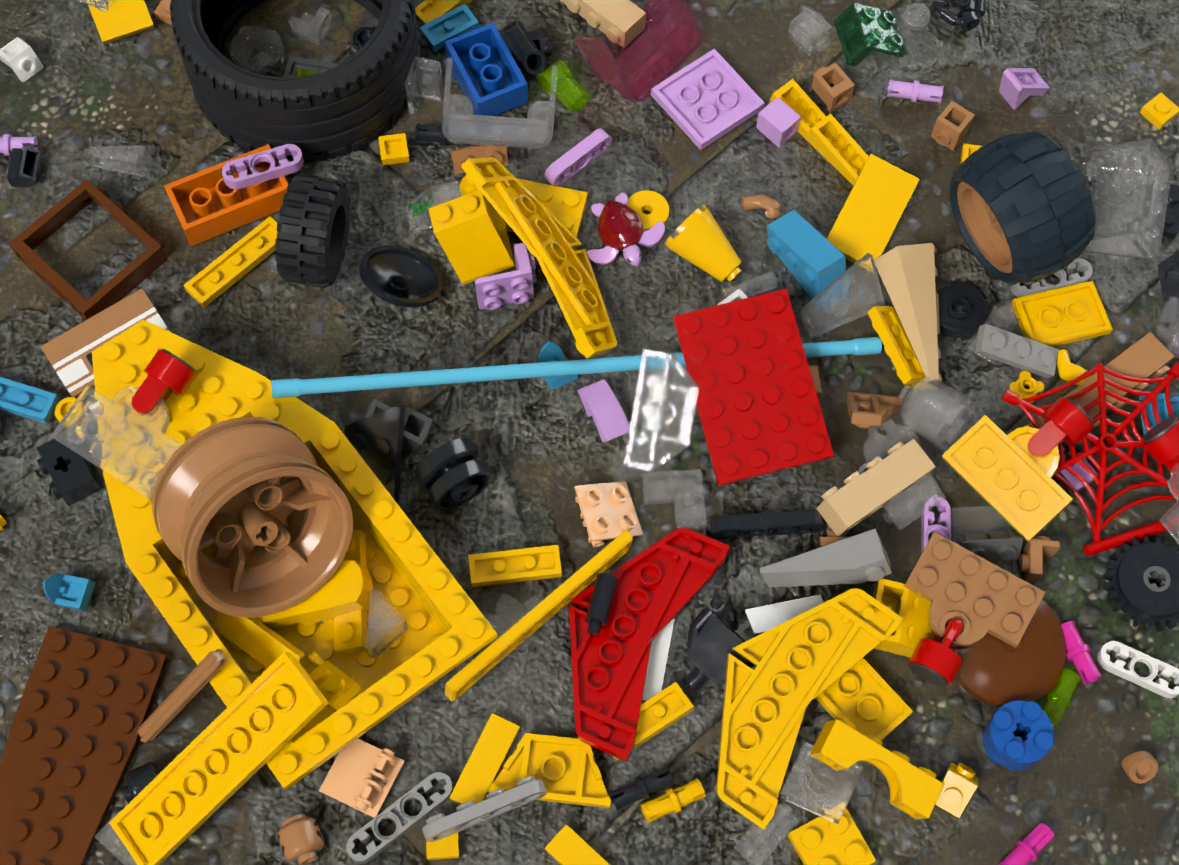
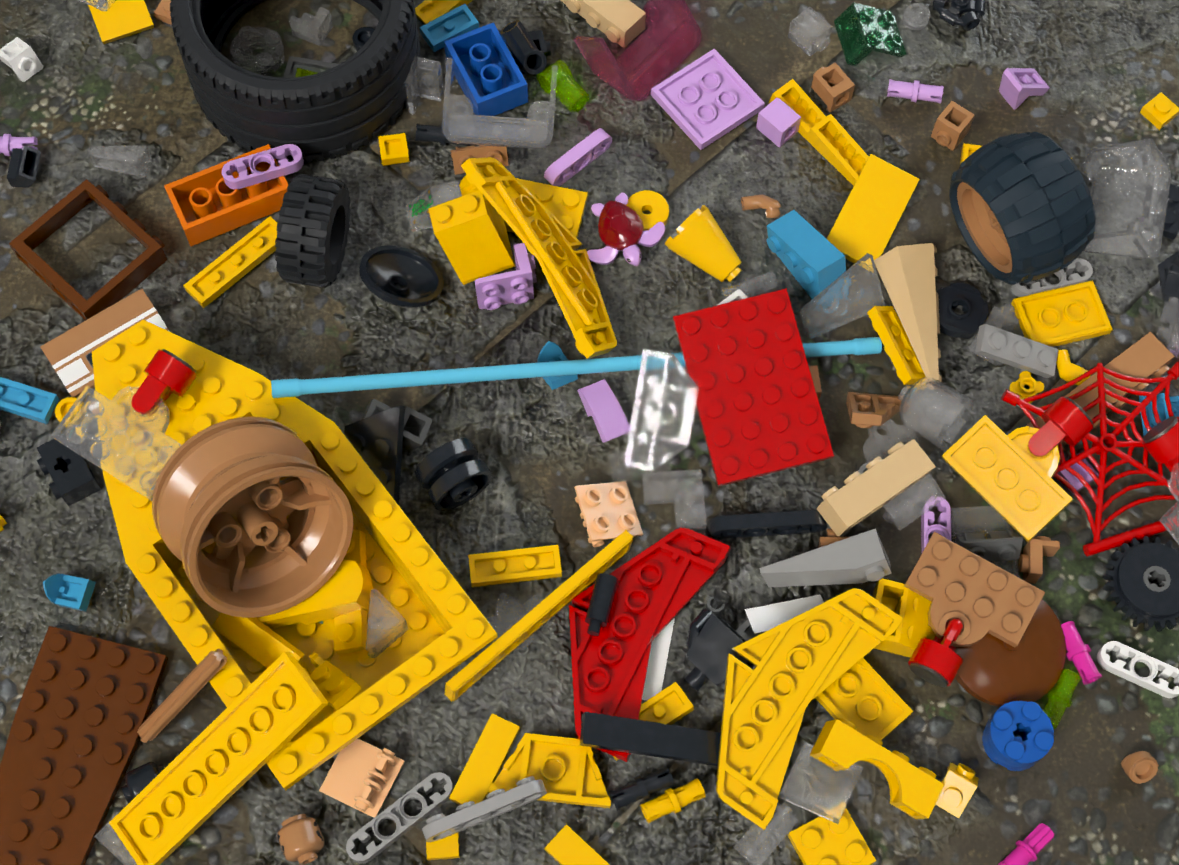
none -> black tile [580,712,721,766]

